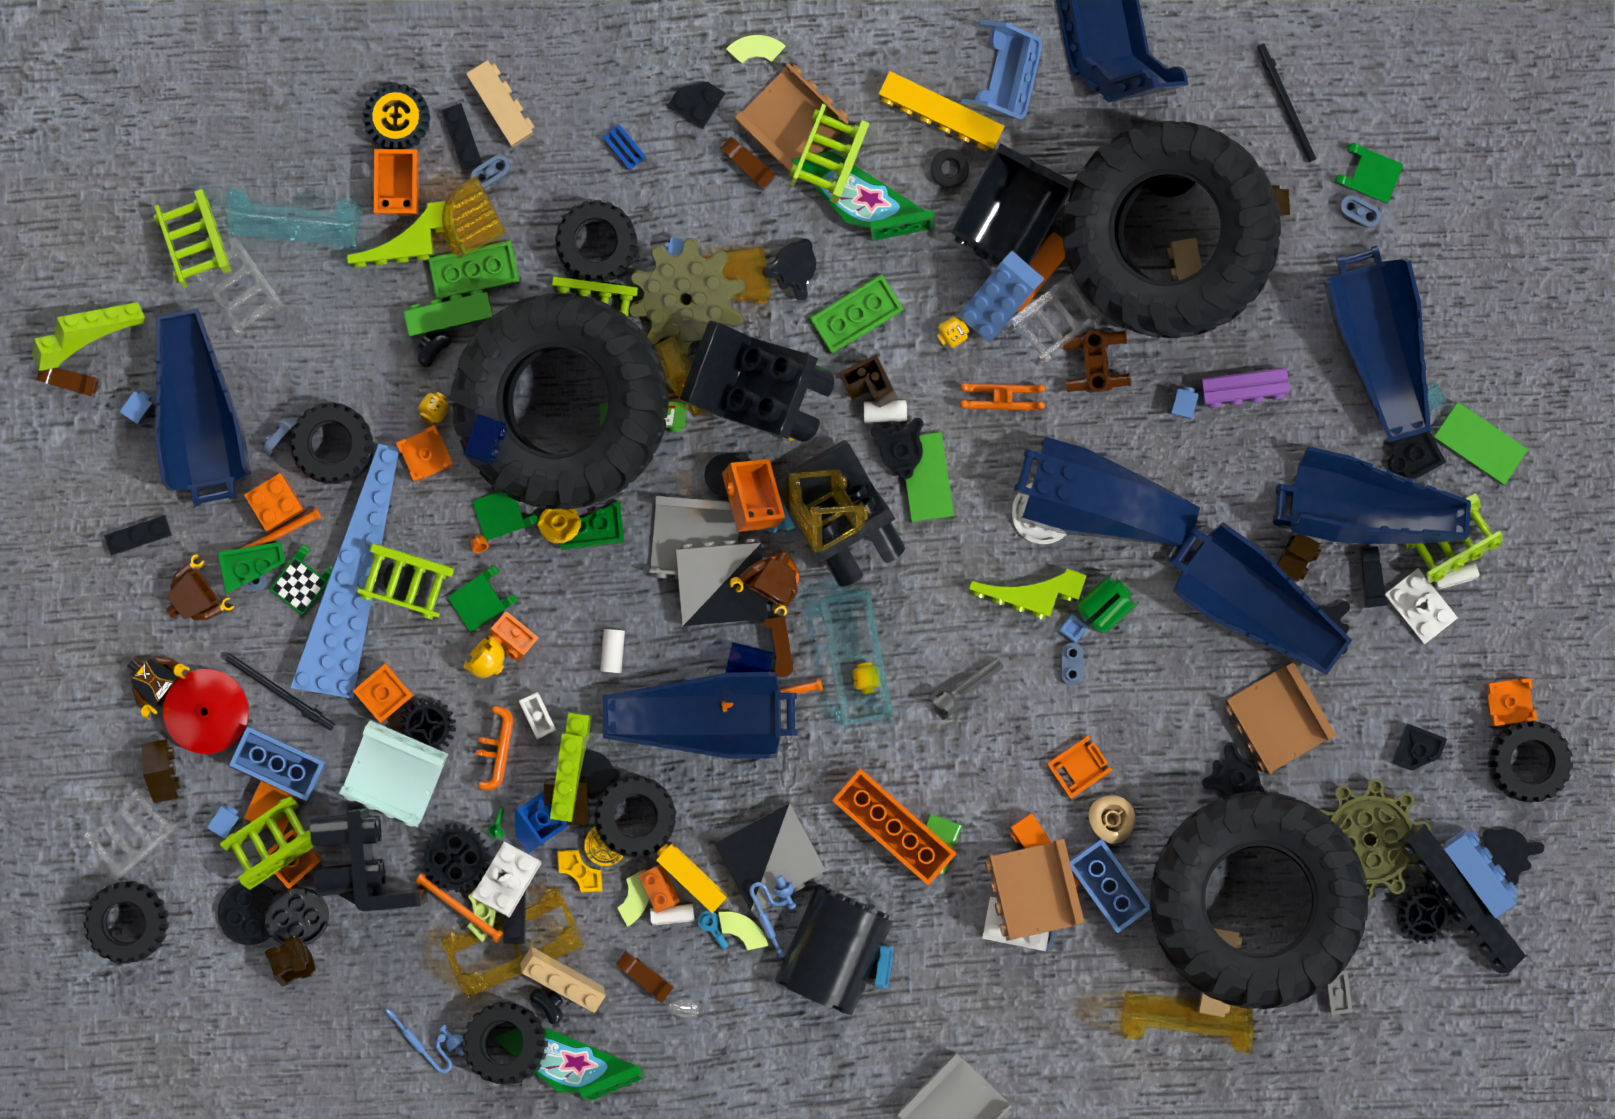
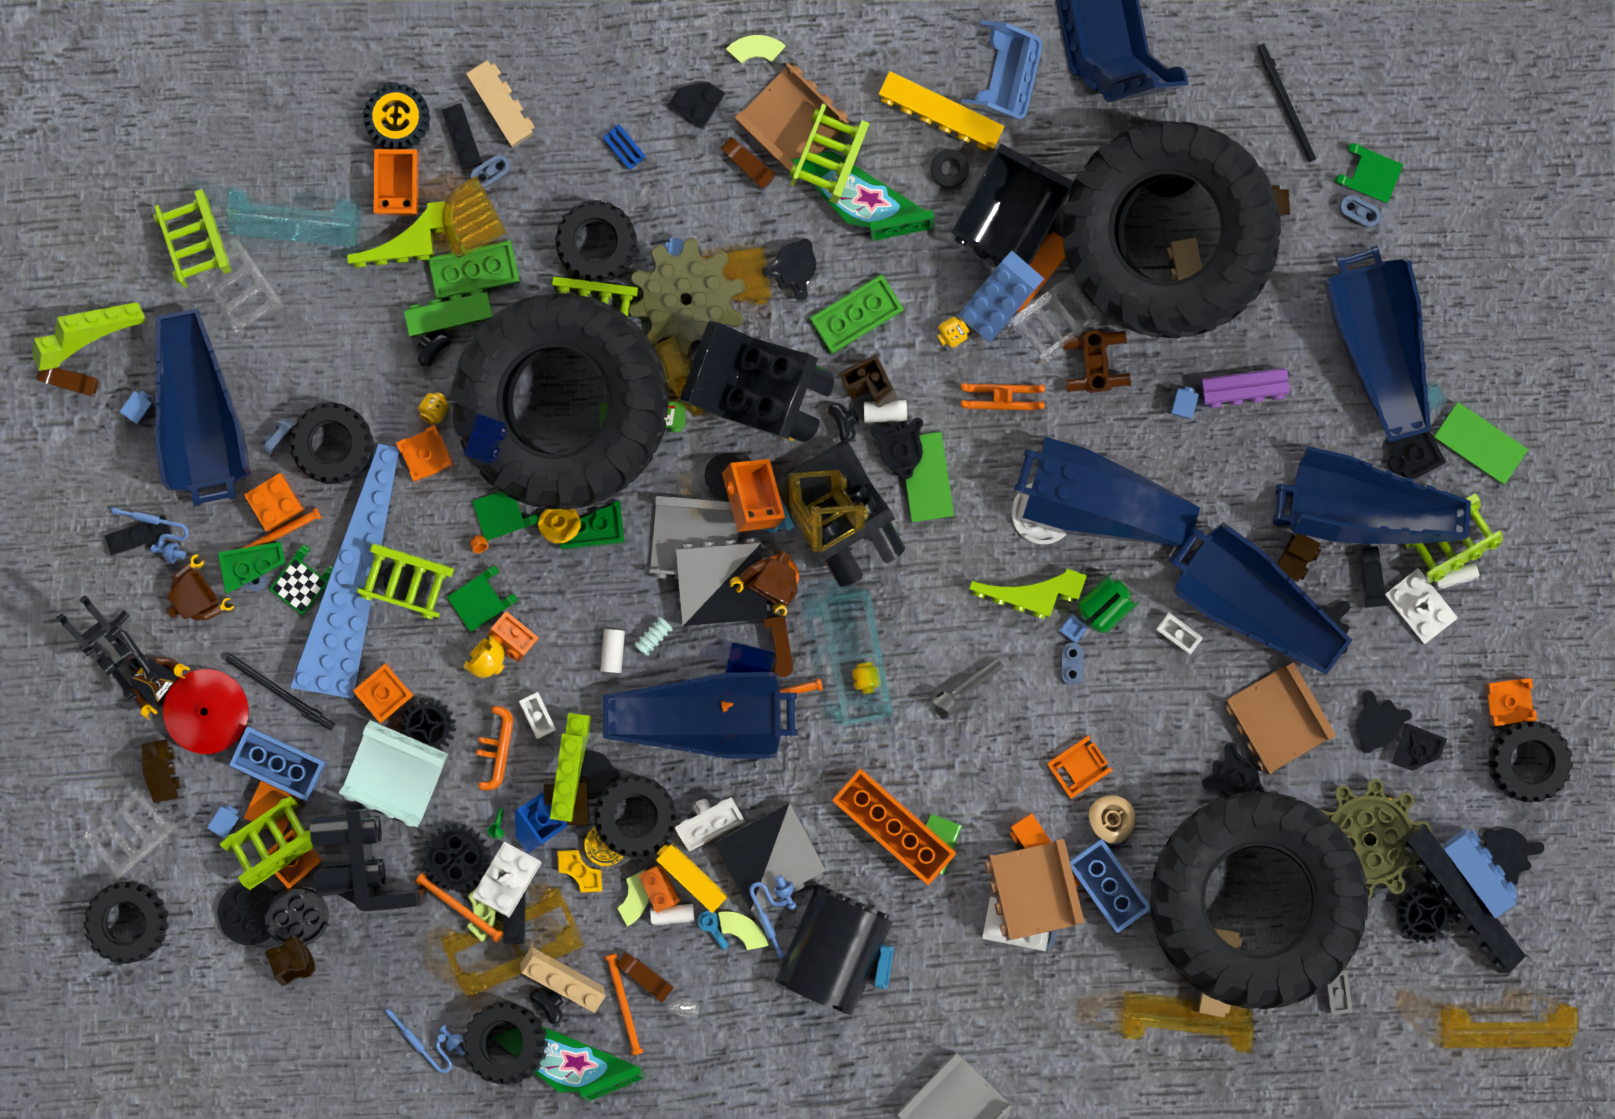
none -> black piece [56,595,161,701]
none -> medium blue piece [110,507,189,564]
none -> orange bar [604,953,643,1056]
none -> light aqua piece [635,617,673,656]
none -> white plate [675,797,745,852]
none -> black piece [828,403,860,442]
none -> white brick [1156,612,1203,655]
none -> black tile [1355,690,1412,753]
none -> clear yellow windscreen [1441,1004,1578,1048]

